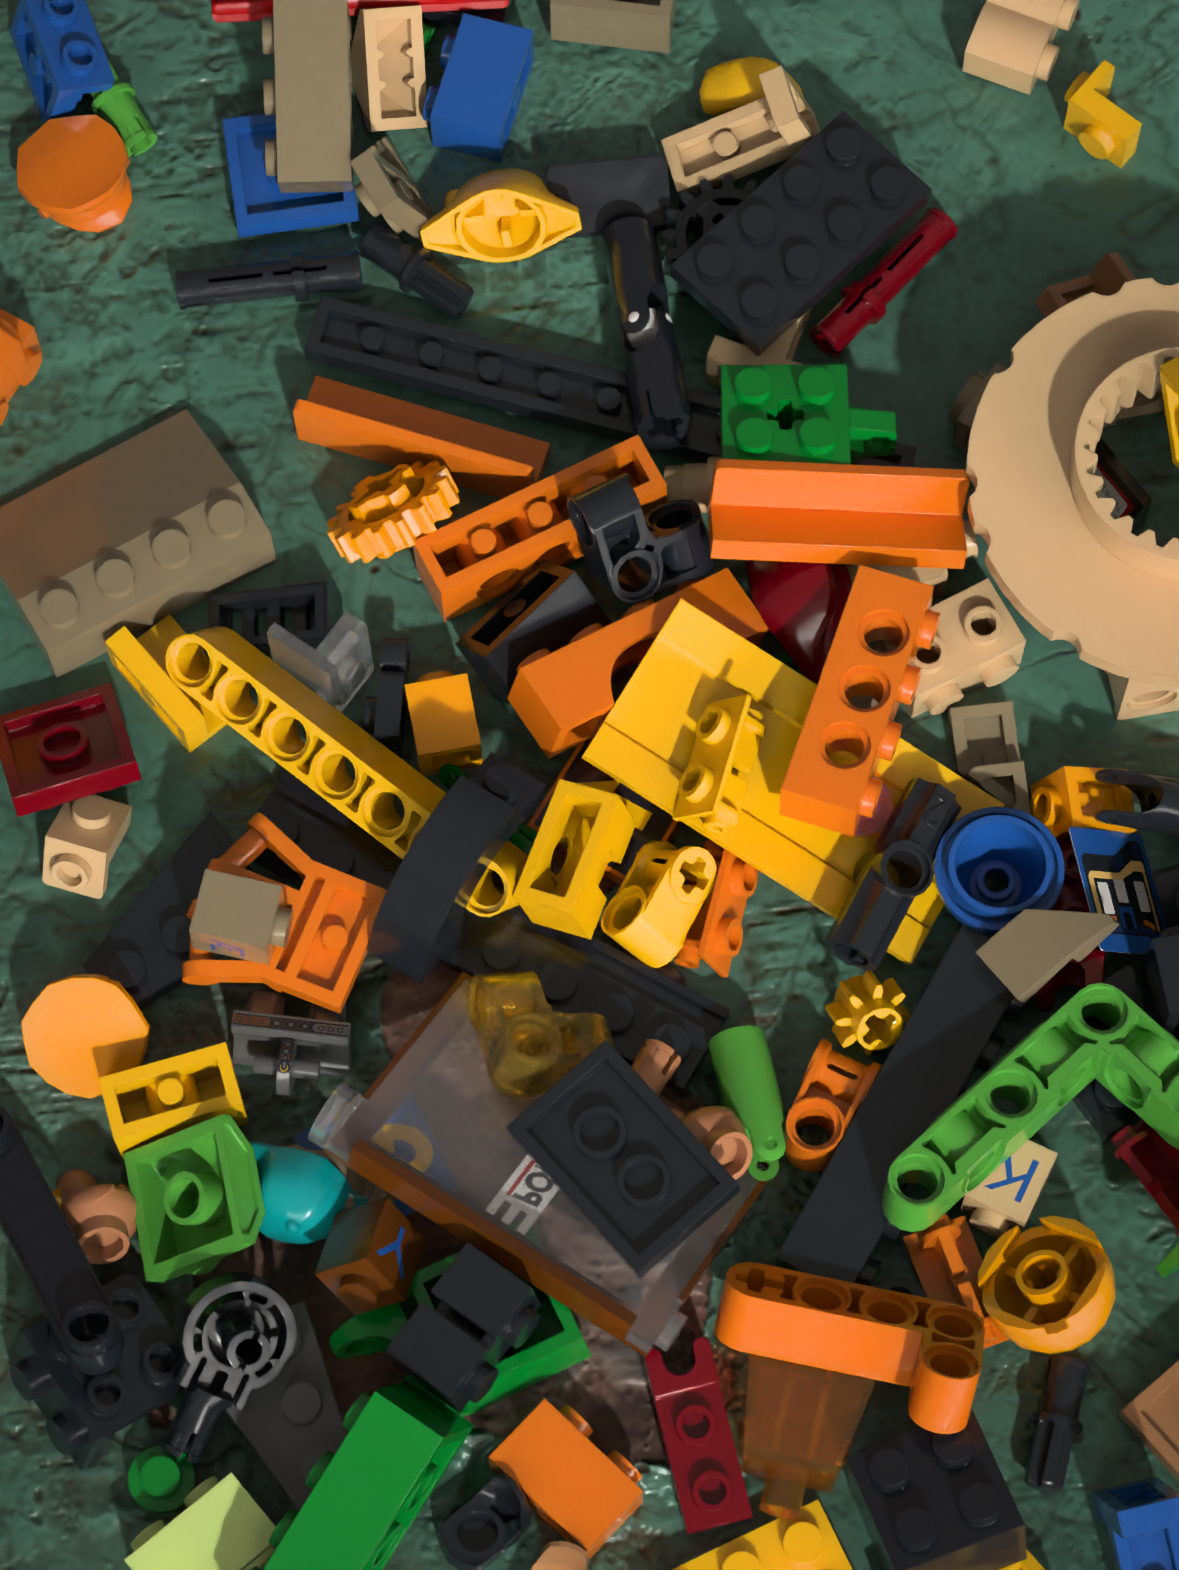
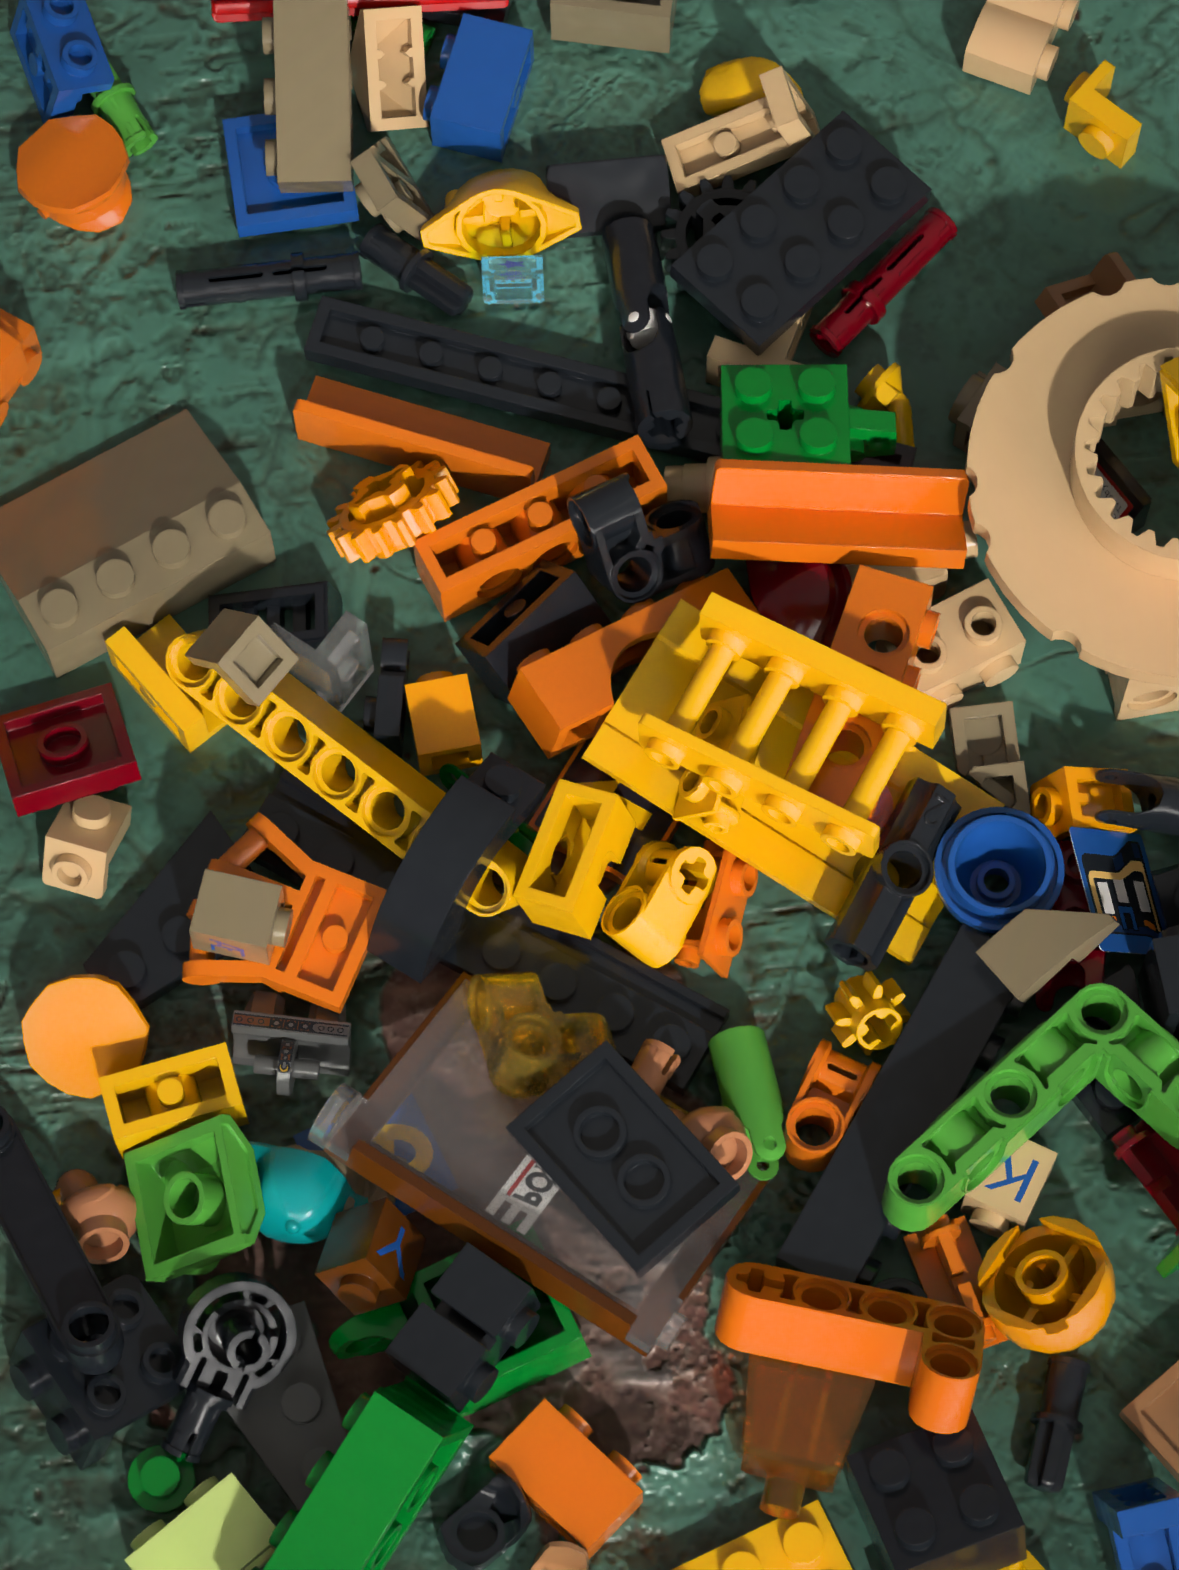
dark red plate [642,1336,753,1535] -> none
none -> dark tan panel [185,608,299,707]
none -> clear light blue tile [481,255,545,304]
none -> yellow fence [637,592,947,858]
none -> yellow plate [855,362,915,447]

